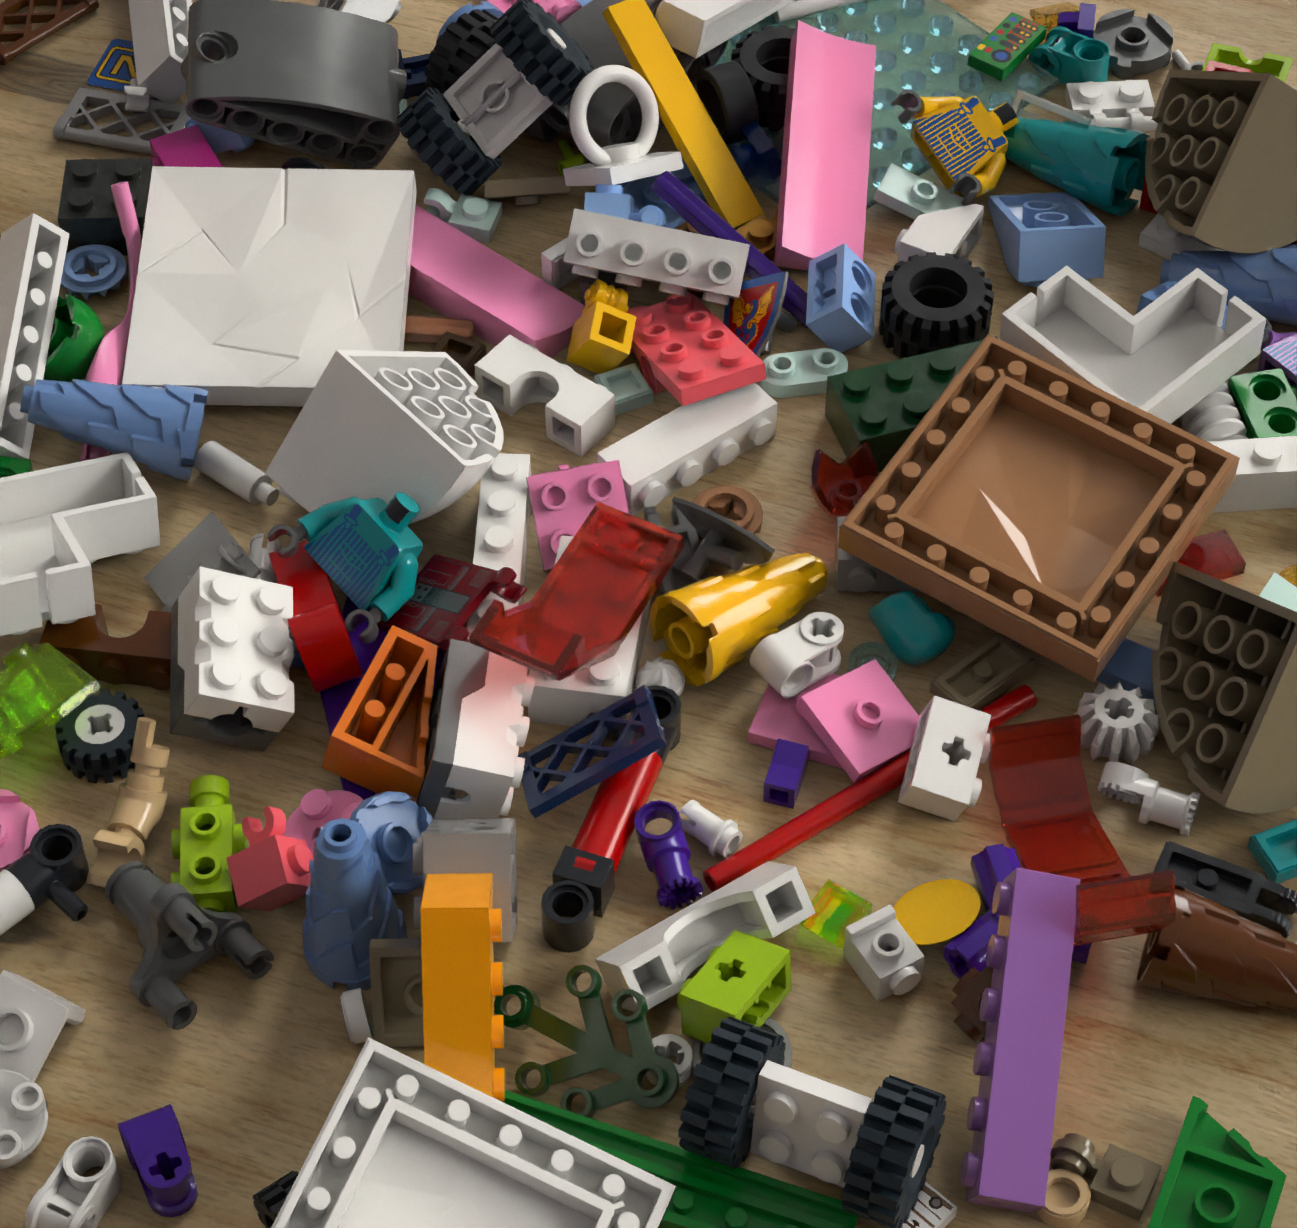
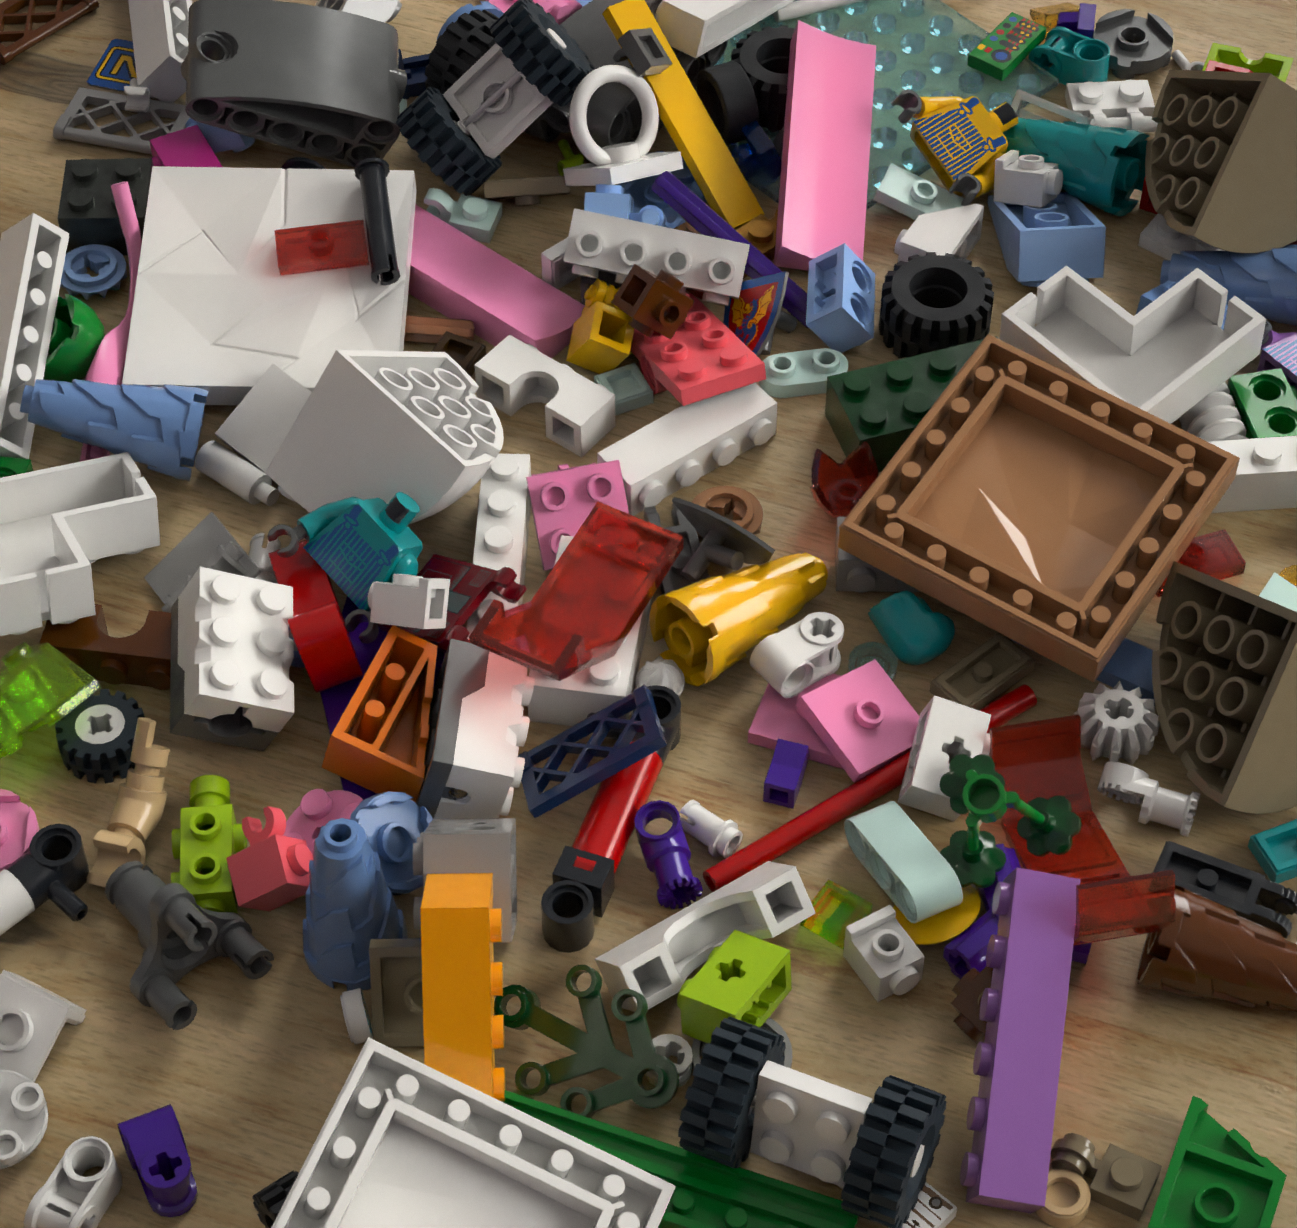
none -> white tile [215,363,312,482]
none -> clear red plate [274,220,369,275]
none -> black pin [354,158,400,285]
none -> white brick [368,574,450,629]
none -> reddish brown brick [611,264,694,339]
none -> dark grey tile [613,28,673,77]
none -> light aqua beam [844,801,963,923]
none -> dark green plant [939,754,1082,888]
none -> white brick [994,150,1063,208]

